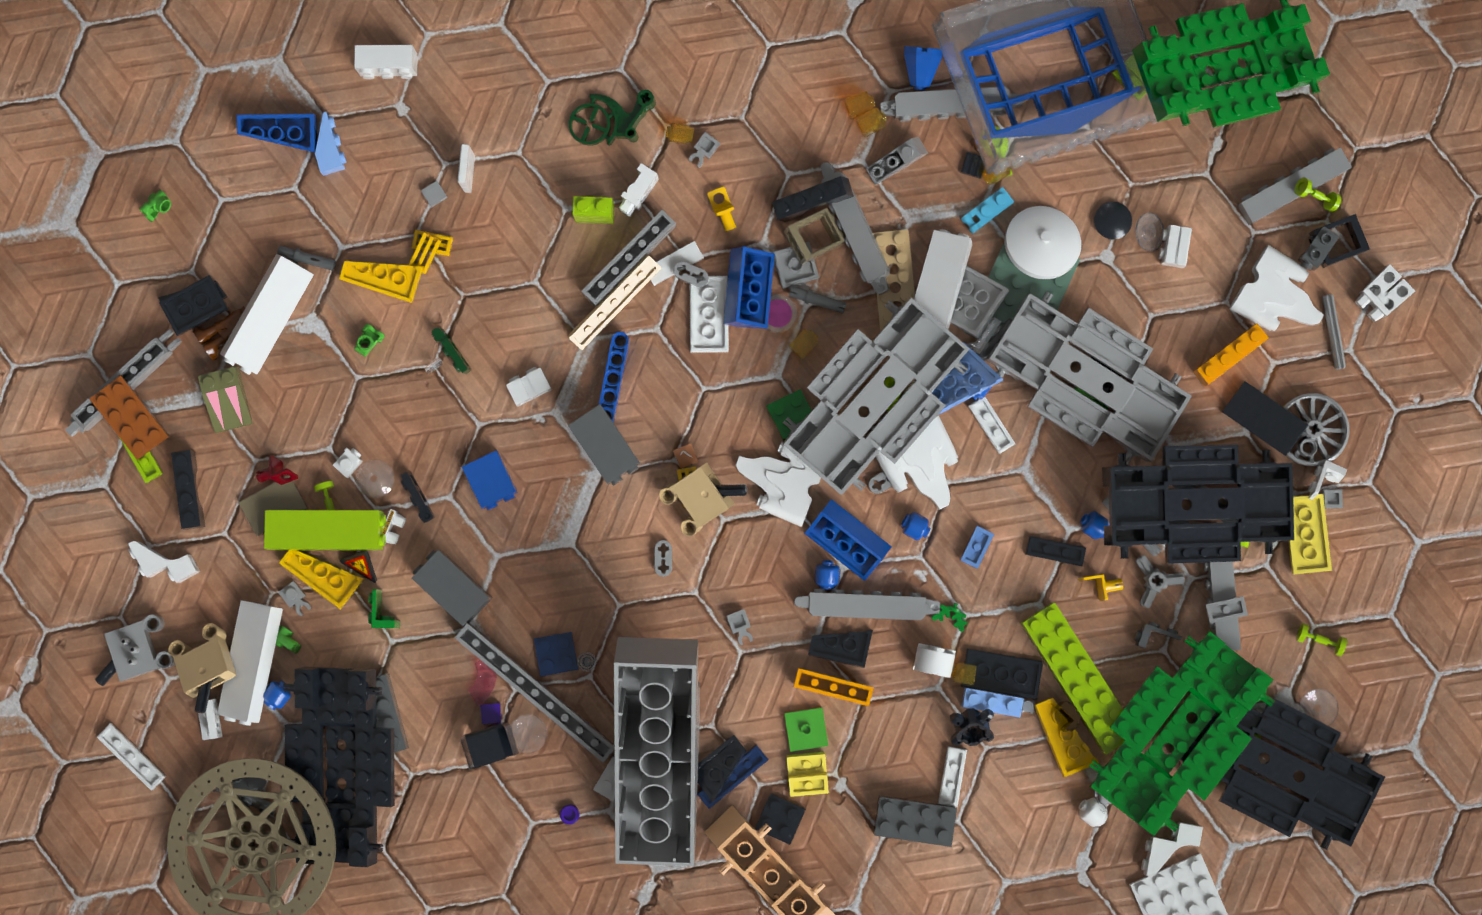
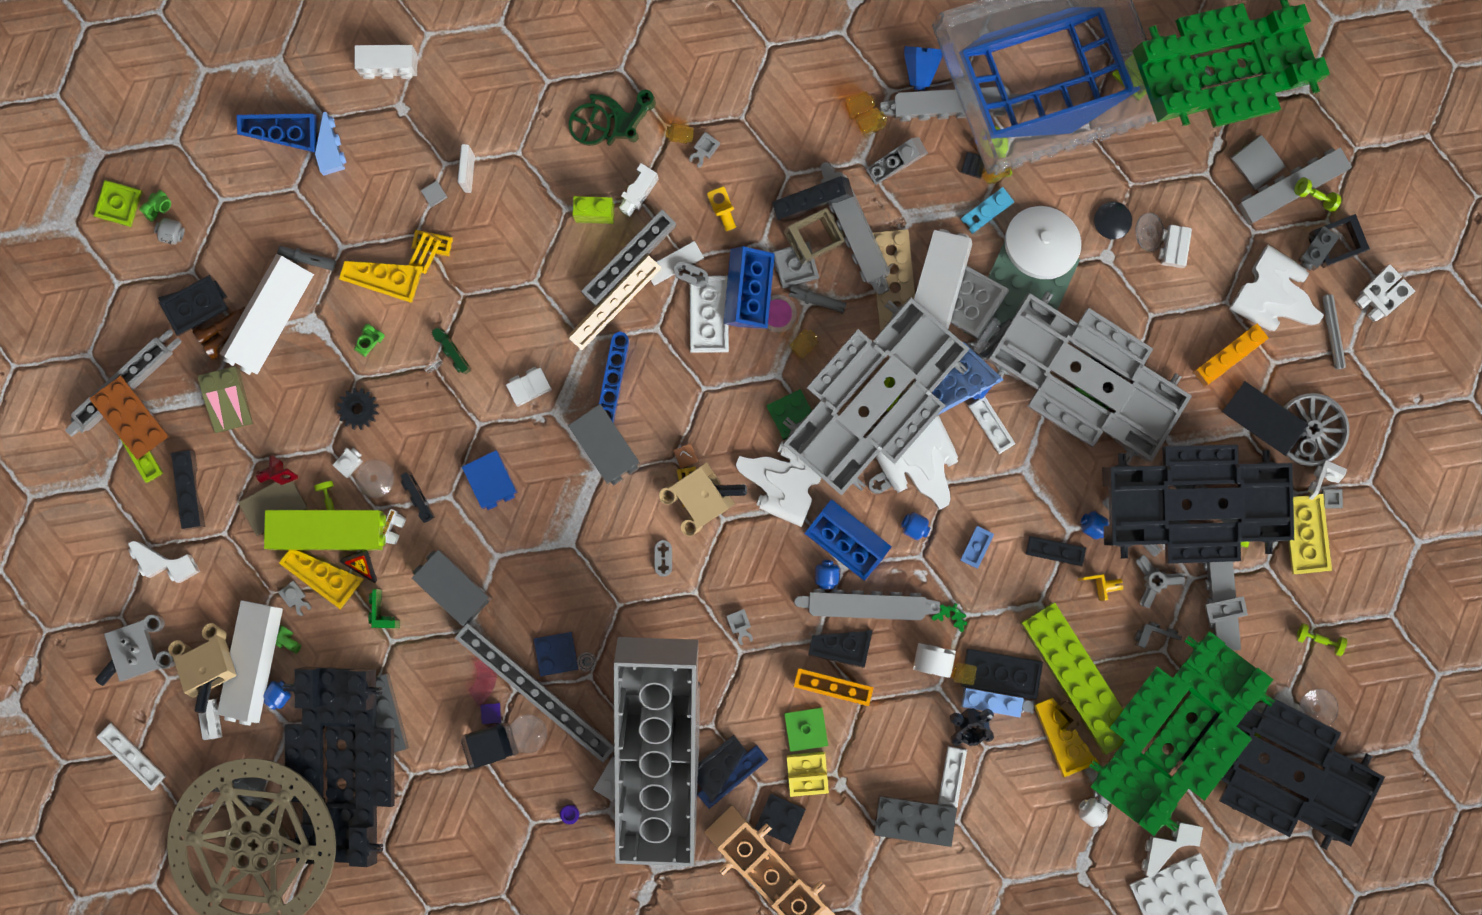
none -> lime tile [93,180,142,227]
none -> light grey head [154,218,185,245]
none -> black gear [337,388,380,430]
none -> light grey slope [1230,135,1285,190]

